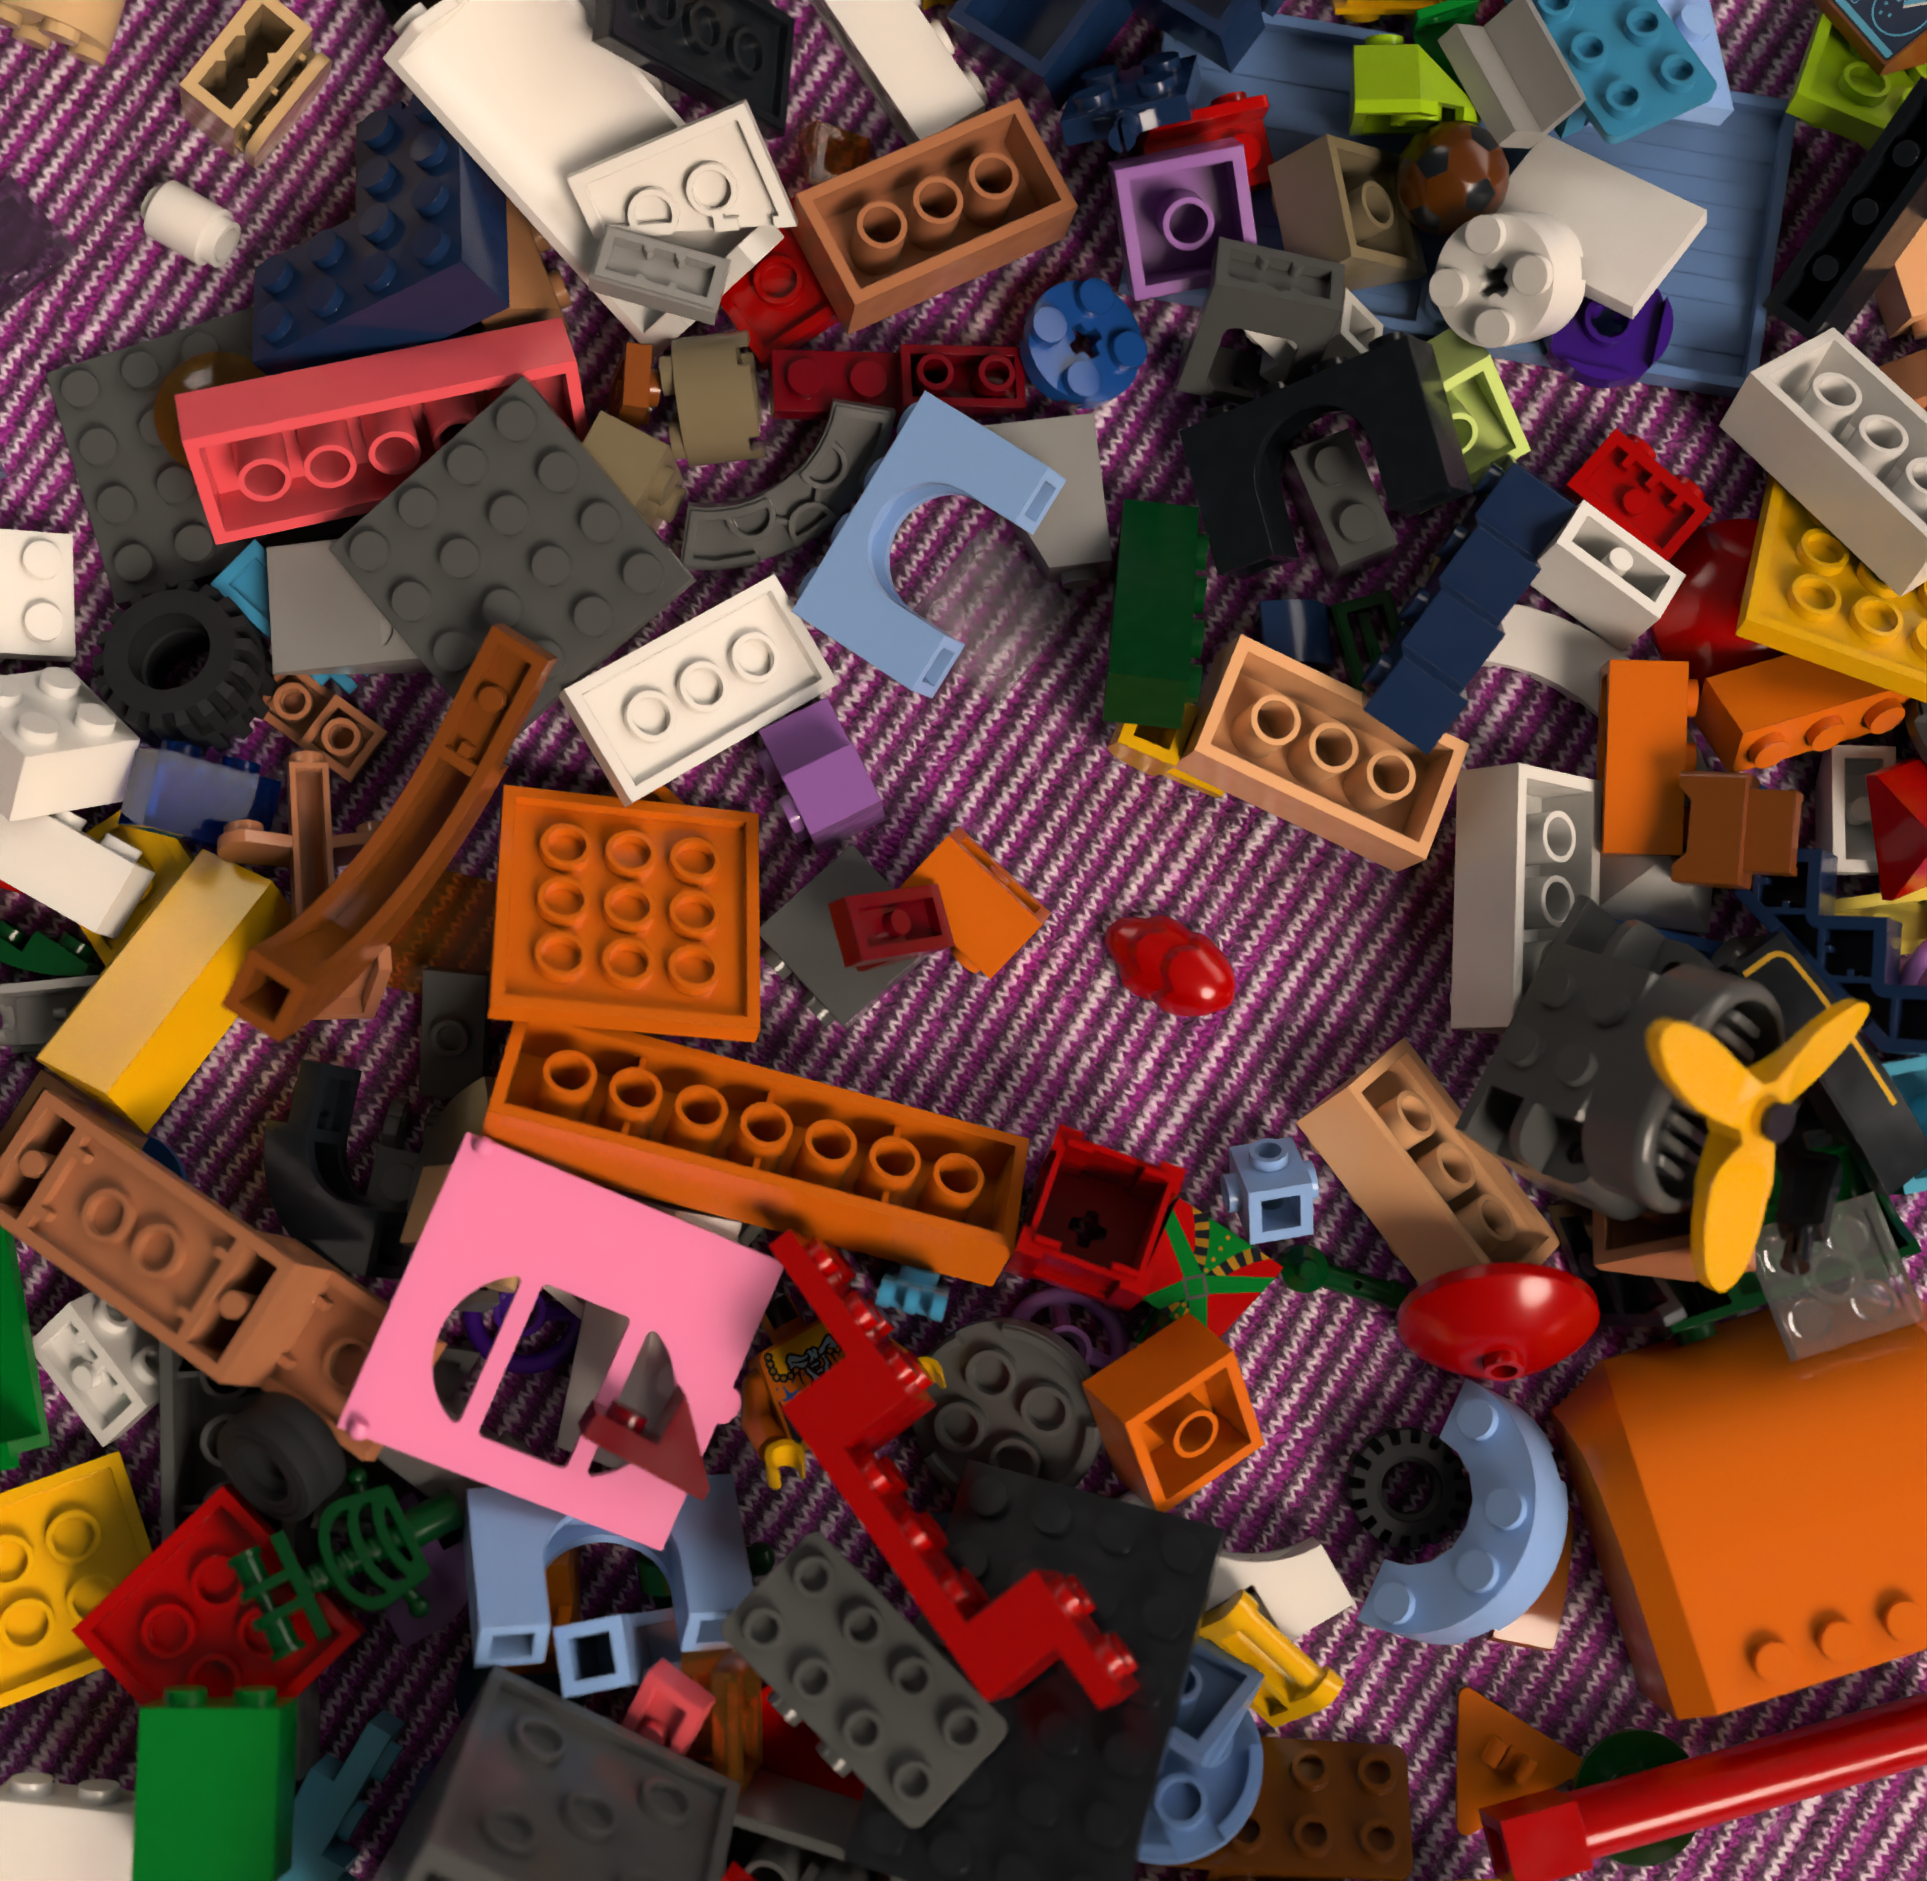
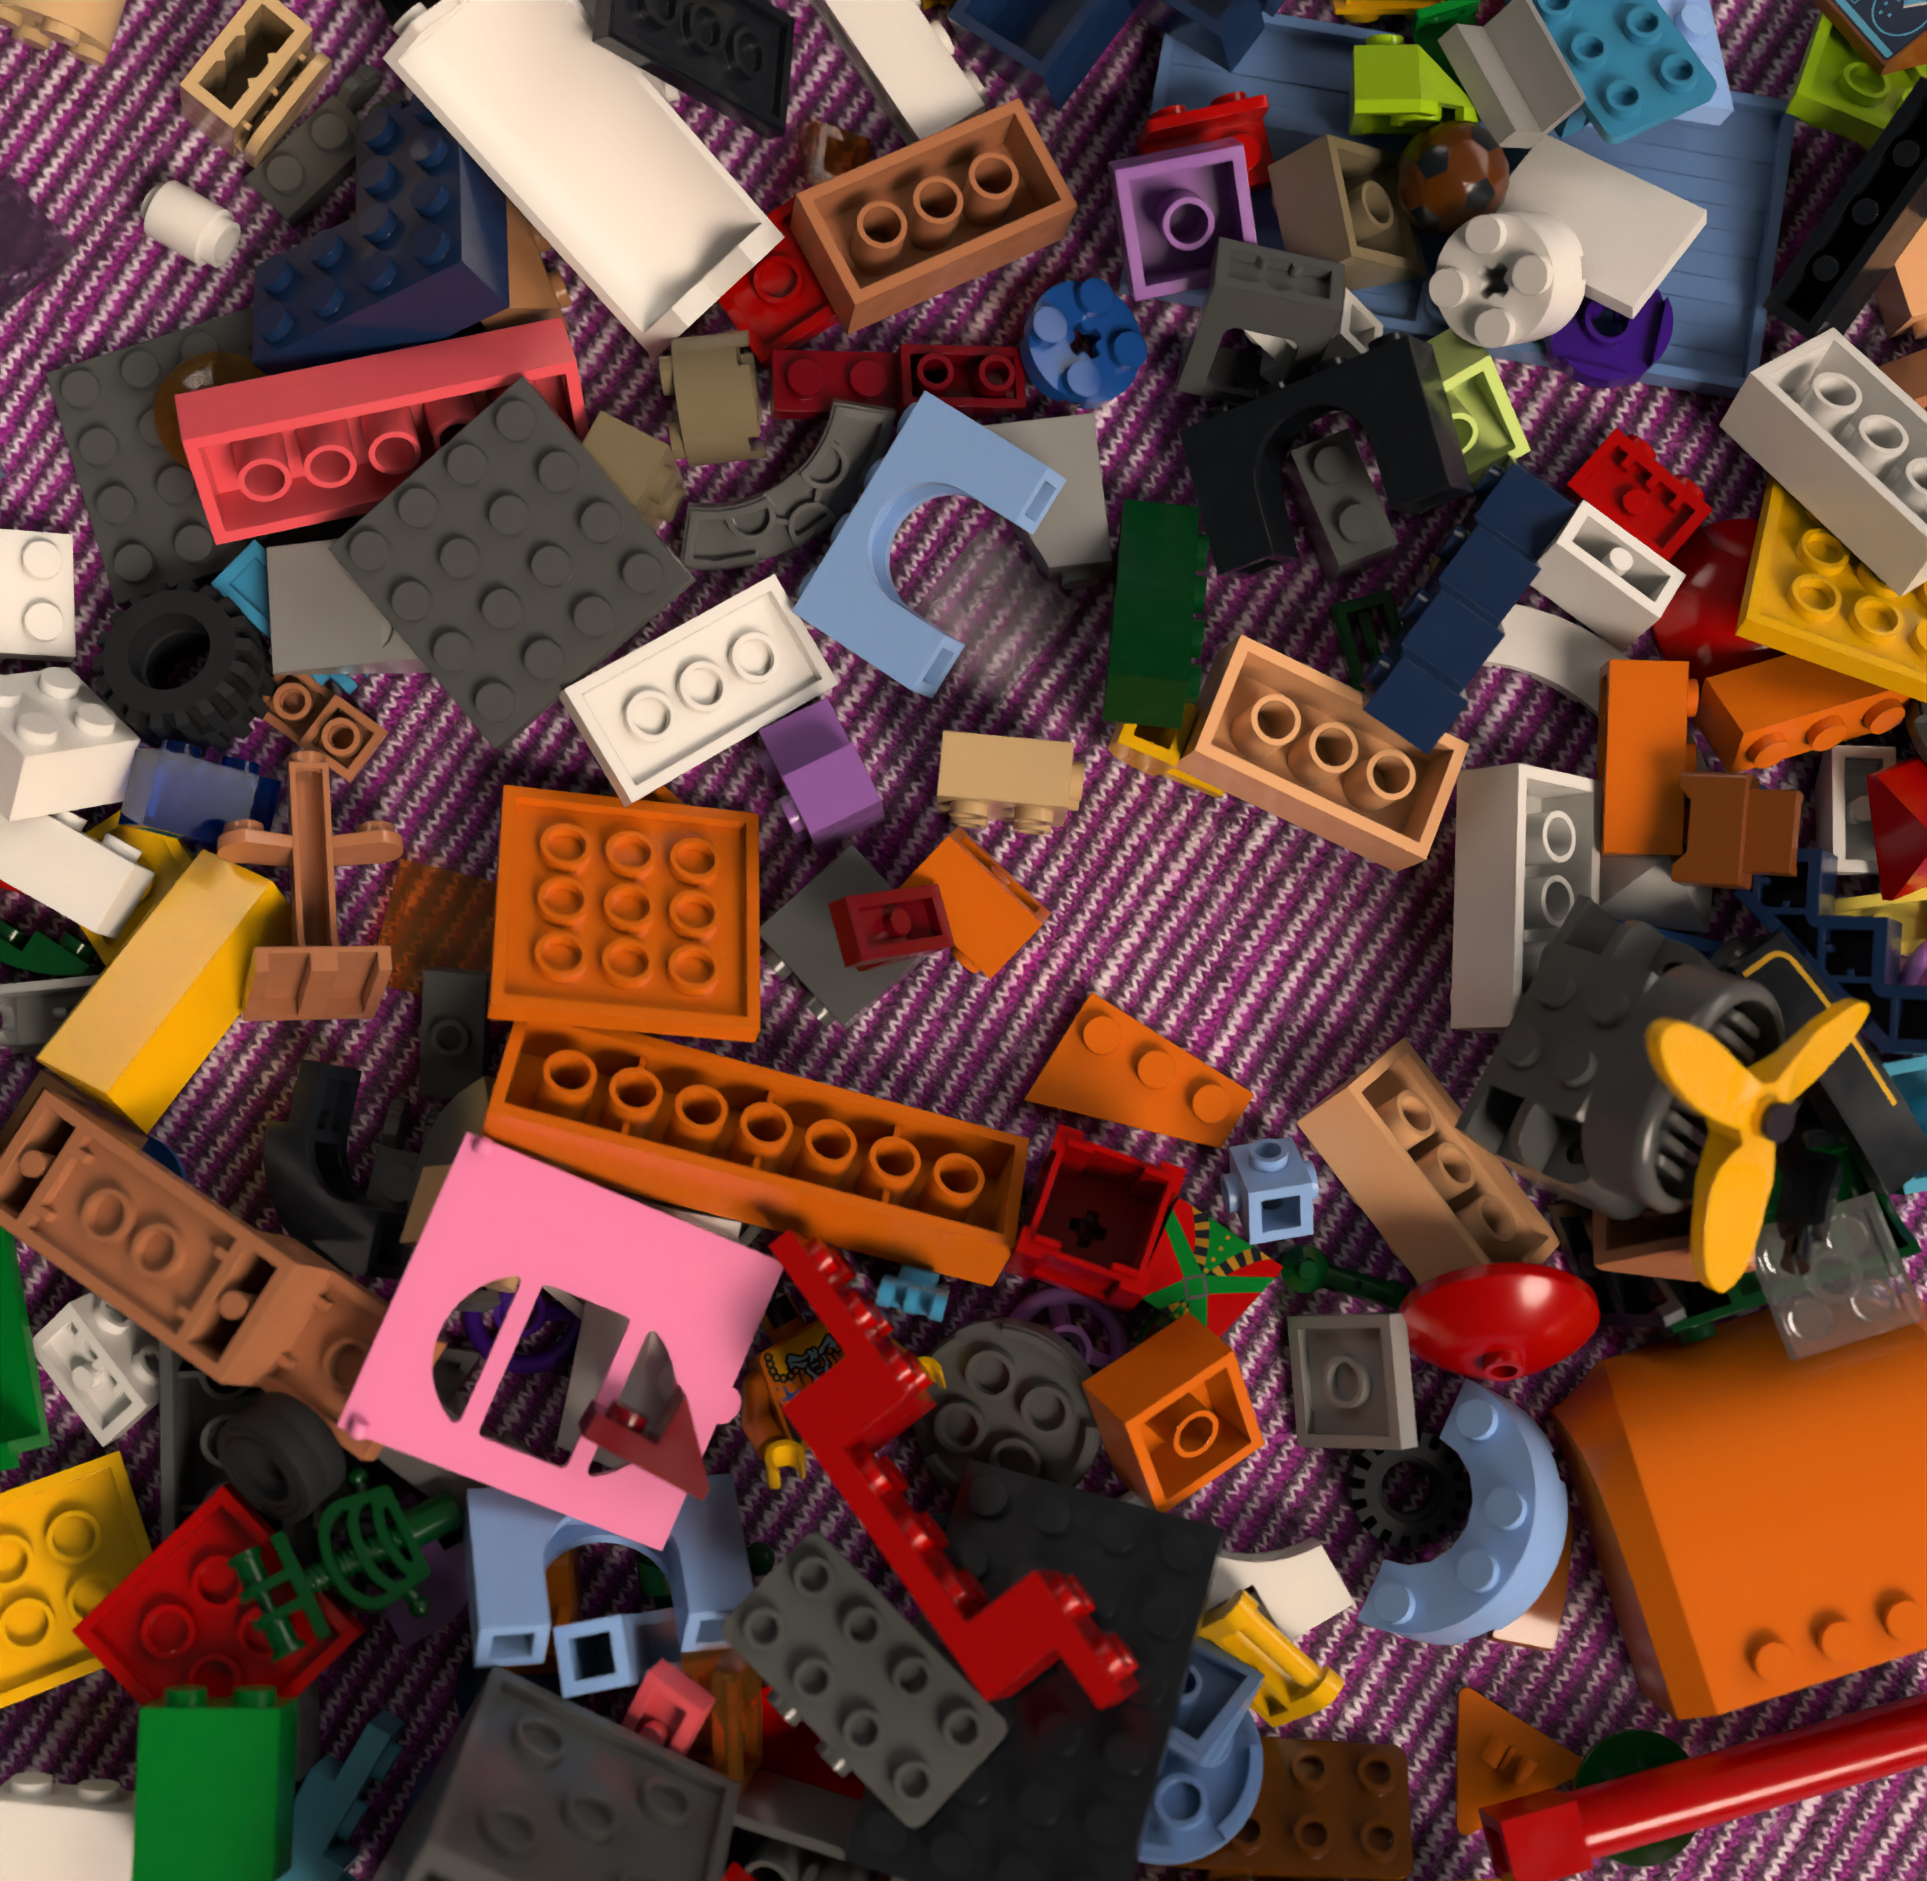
dark orange arch [221,623,558,1043] -> none
white wing [567,99,798,240] -> none
light grey plate [588,224,731,325] -> none
dark orange plate [608,342,661,429] -> none
dark blue plate [1060,51,1202,152] -> none
red arm [1104,915,1236,1017] -> none
dark blue brick [1253,599,1334,672] -> none
none -> dark grey hinge [245,64,410,229]
none -> tan brick [937,730,1085,835]
none -> orange wing [1023,992,1254,1149]
none -> light grey plate [1287,1312,1418,1450]

